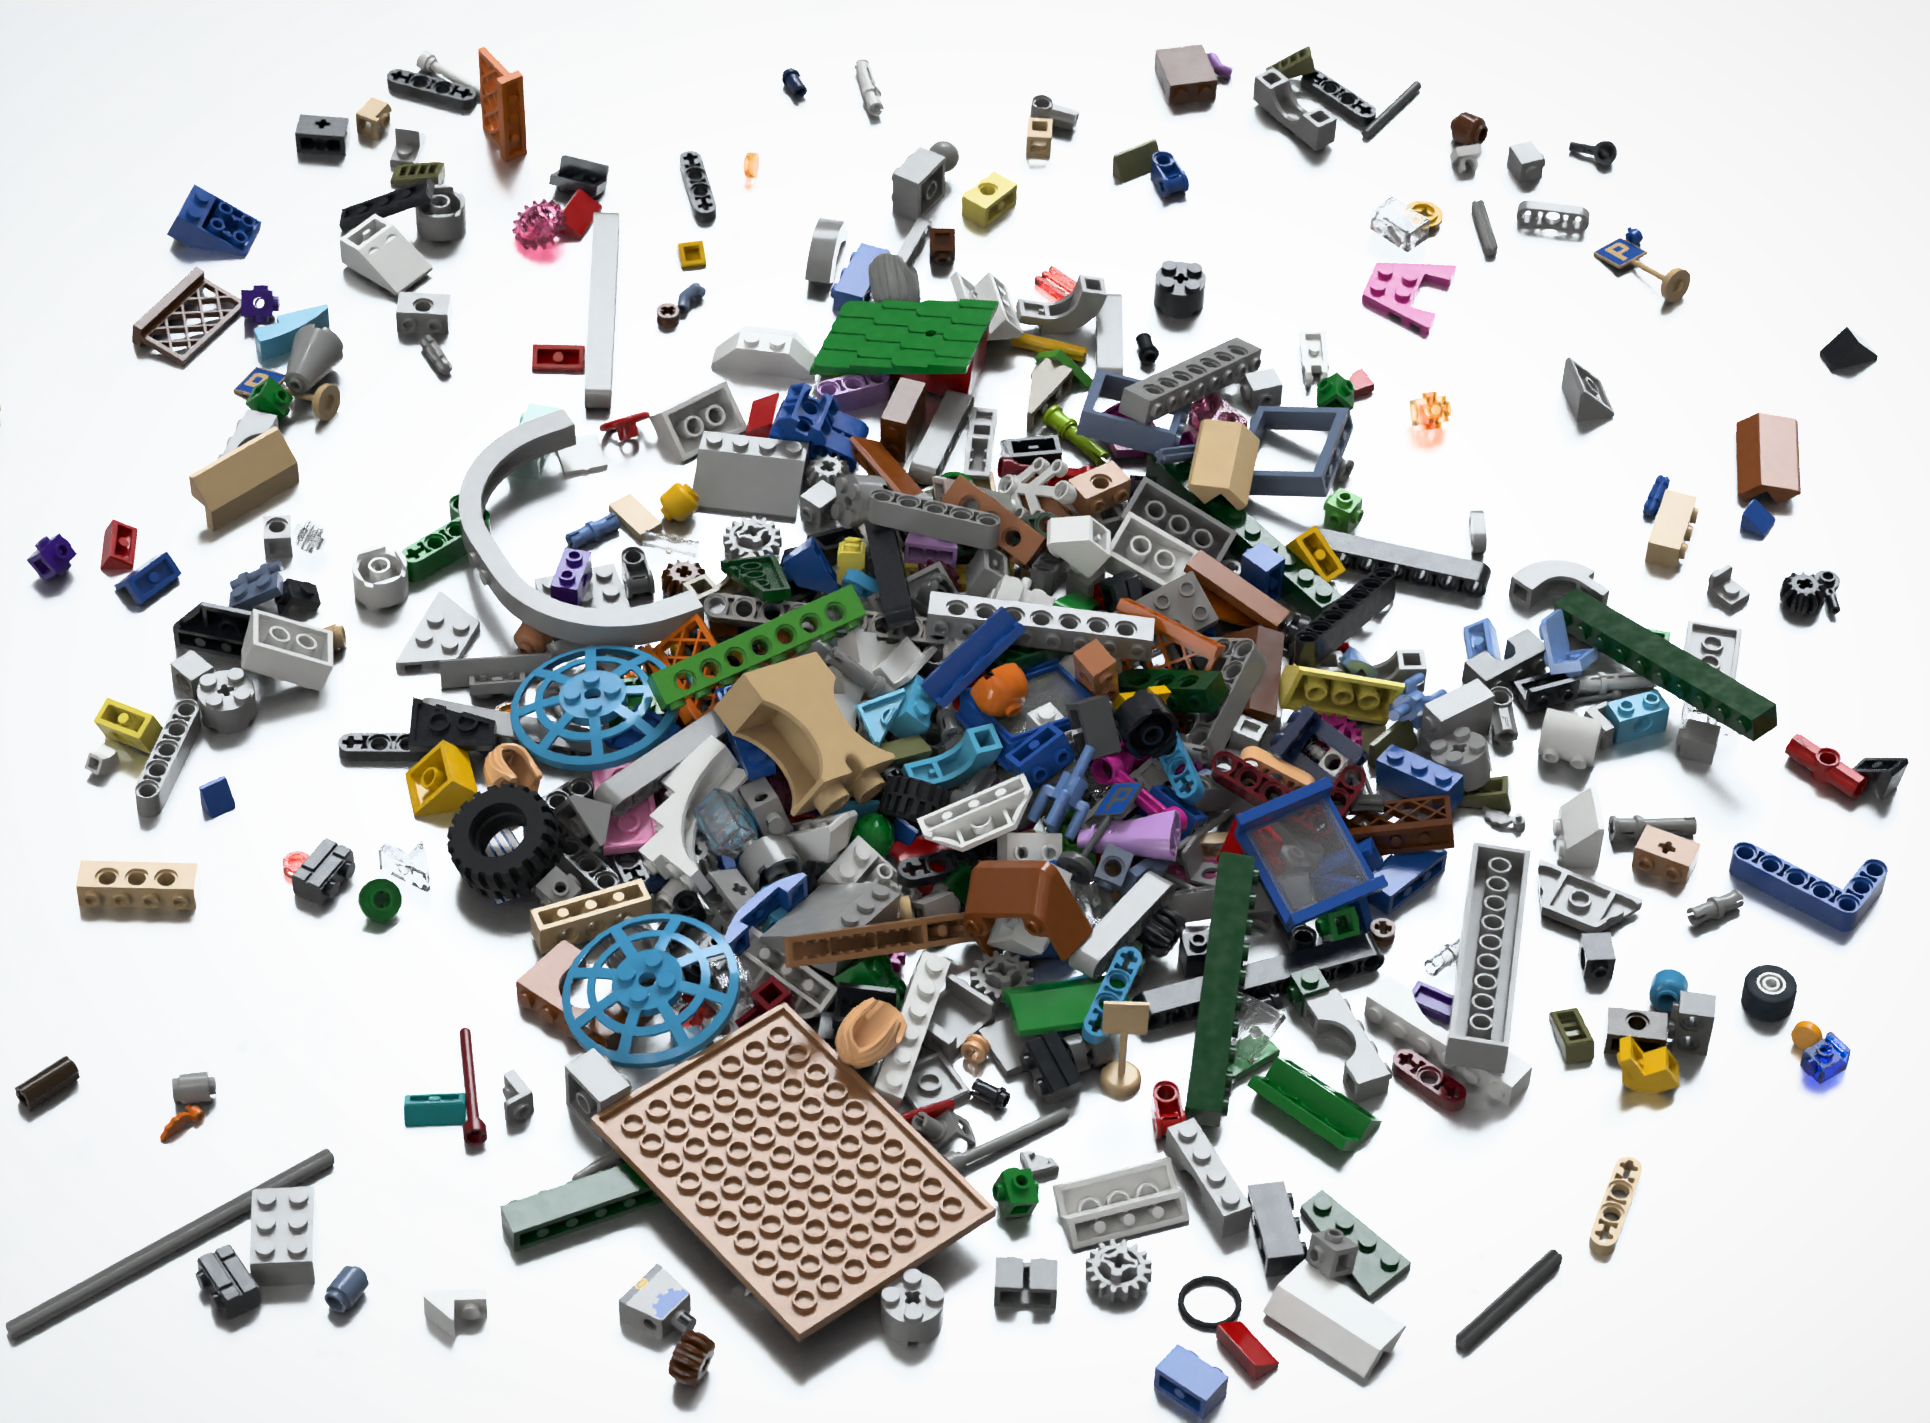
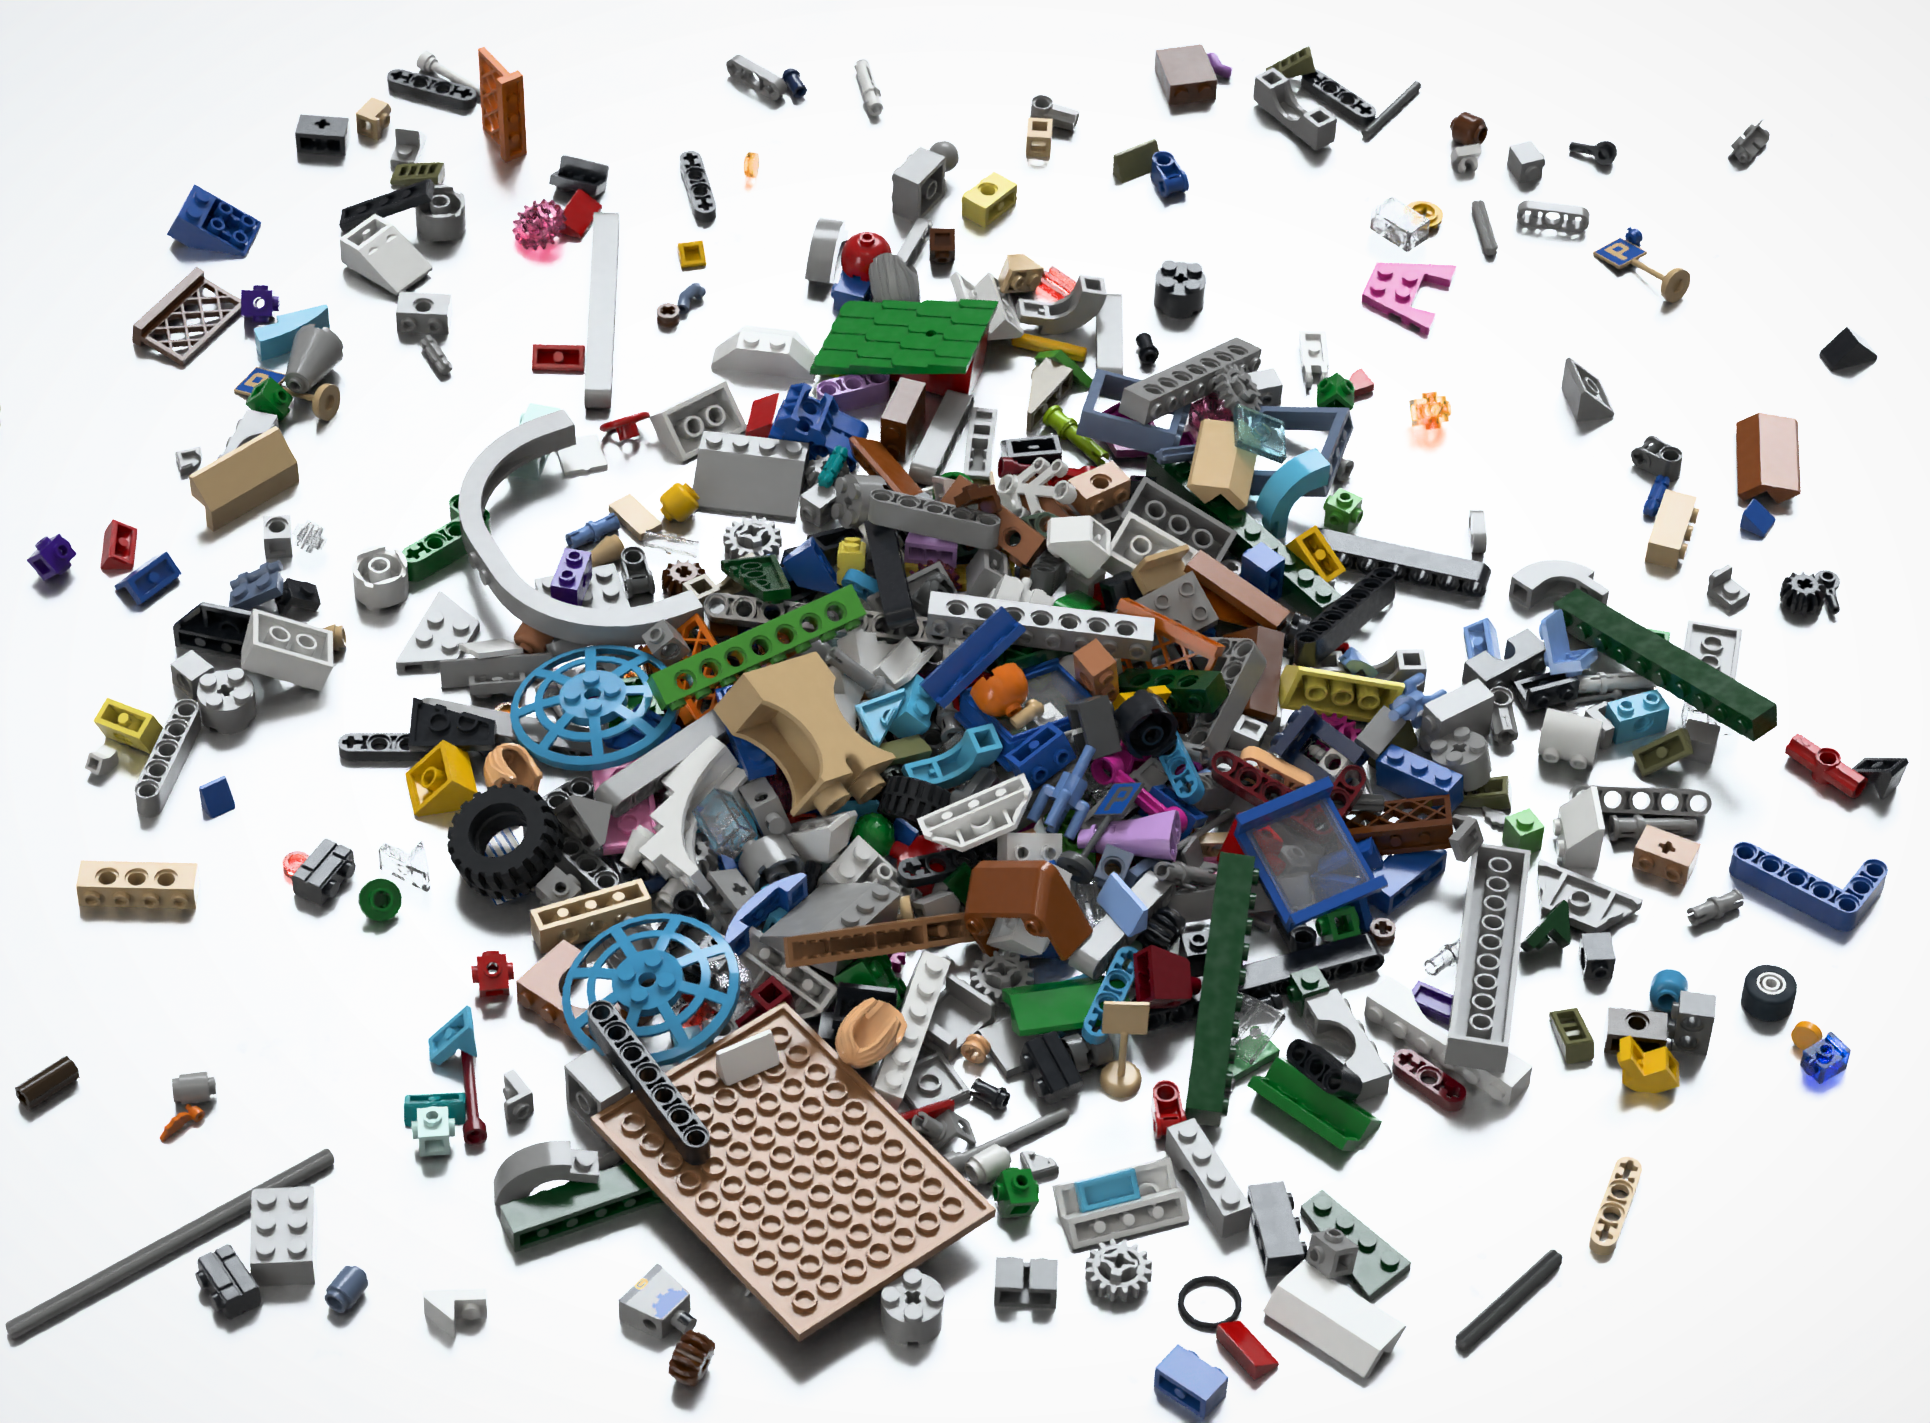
none -> light grey tile [175,446,202,476]
none -> light aqua brick [411,1106,456,1156]
none -> medium azure slope [428,1005,478,1066]
none -> white piece [459,638,523,659]
none -> red brick [471,950,514,998]
none -> light grey arch [493,1140,600,1206]
none -> black beam [587,1000,711,1165]
none -> tan cone [591,534,625,567]
none -> white cone [620,824,655,870]
none -> light grey brick [642,619,691,667]
none -> white slope [716,1030,779,1086]
none -> light grey beam [726,54,787,100]
none -> teal axle [817,445,848,488]
none -> red cylinder [841,231,892,281]
none -> reddish brown bracket [954,483,1002,514]
none -> white brick [965,1144,1012,1185]
none -> tan slope [998,253,1045,293]
none -> tan arm [1010,699,1044,730]
none -> medium azure tile [1074,1167,1141,1213]
none -> light blue slope [1097,872,1148,937]
none -> tan panel [1131,544,1190,596]
none -> dark red torso [1133,945,1202,1008]
none -> light grey pin [1154,861,1217,886]
none -> light grey gear [1213,363,1262,419]
none -> clear light blue tile [1233,404,1287,464]
none -> medium azure arch [1256,448,1331,540]
none -> black beam [1286,1039,1362,1101]
none -> light grey tile [1354,705,1406,760]
none -> light grey bracket [1449,814,1484,863]
none -> bright green brick [1502,808,1545,854]
none -> dark green slope [1520,900,1571,953]
none -> light grey beam [1568,784,1712,816]
none -> dark grey piece [1630,435,1683,482]
none -> olive slope [1632,728,1694,777]
none -> light grey hinge [1727,118,1770,163]

